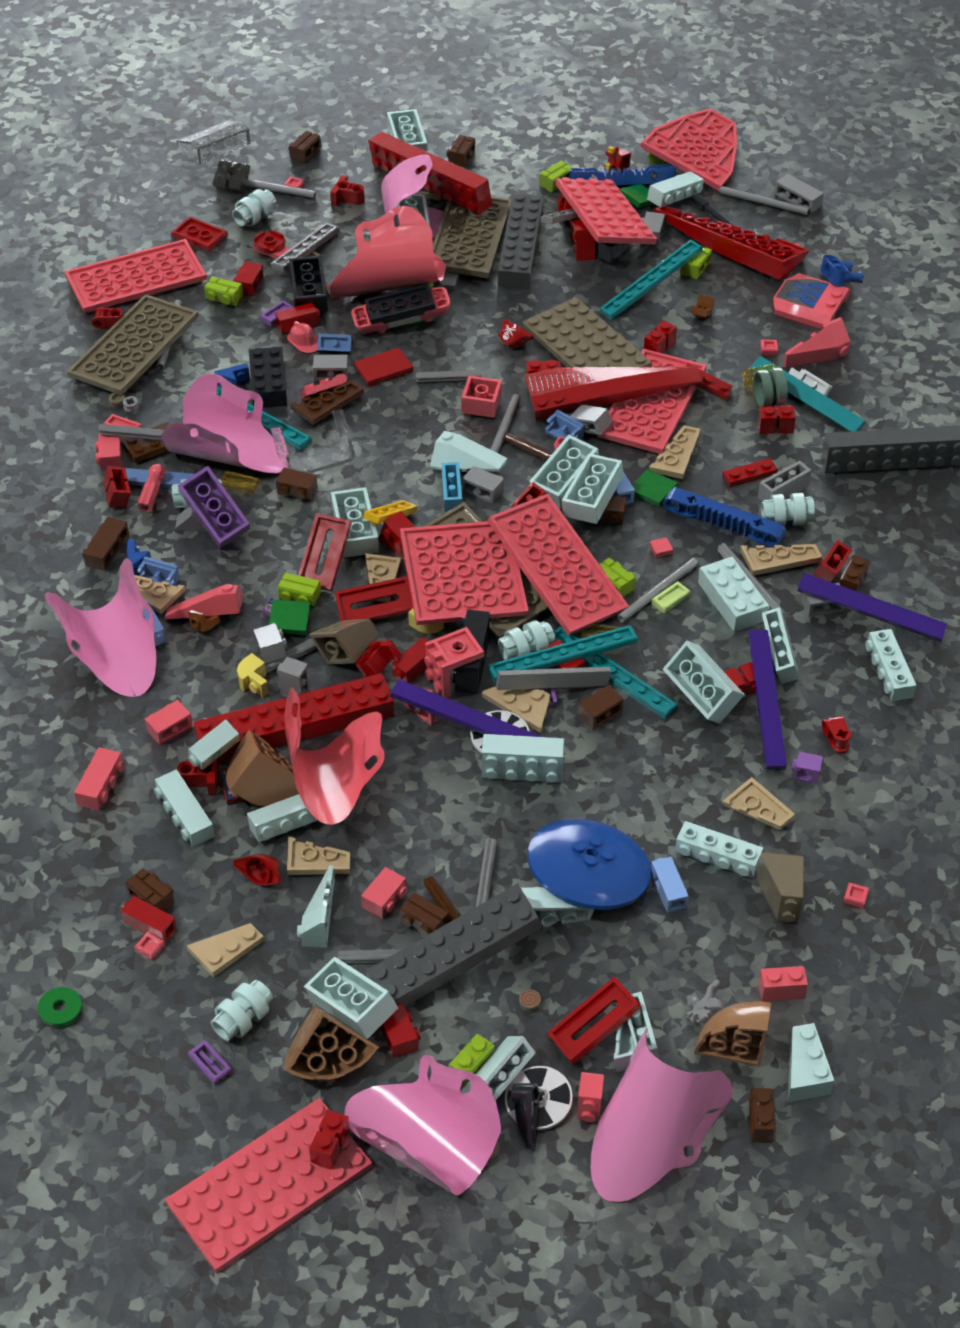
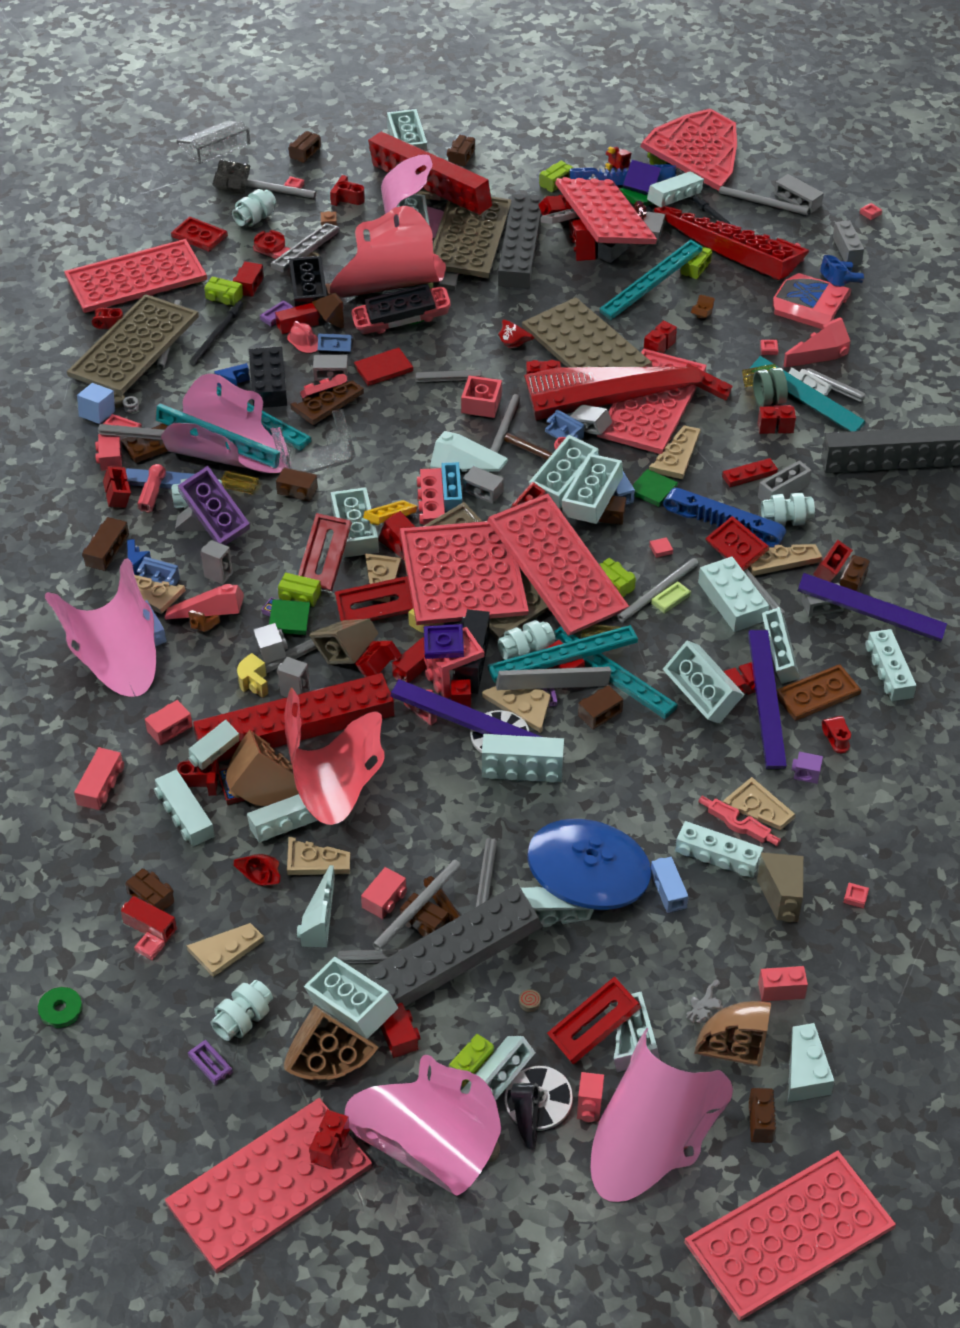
none -> light blue head [77,383,115,424]
none -> teal tile [156,404,280,469]
none -> black bar [189,301,243,365]
none -> light grey brick [200,540,233,584]
none -> reddish brown slope [312,293,344,328]
none -> nougat plate [321,211,337,226]
none -> light grey piece [372,860,461,951]
none -> coral brick [417,468,445,526]
none -> dark purple tile [424,624,464,659]
none -> red brick [451,680,471,708]
none -> red brick [538,196,566,216]
none -> dark purple tile [623,160,661,195]
none -> clear red axle [634,201,647,220]
none -> coral plate [684,1151,896,1321]
none -> coral piece [698,795,781,847]
none -> red tile [705,516,770,571]
none -> dark orange tile [776,664,861,721]
none -> light grey axle [806,368,865,402]
none -> light grey brick [833,220,864,265]
none -> coral tile [860,203,882,220]

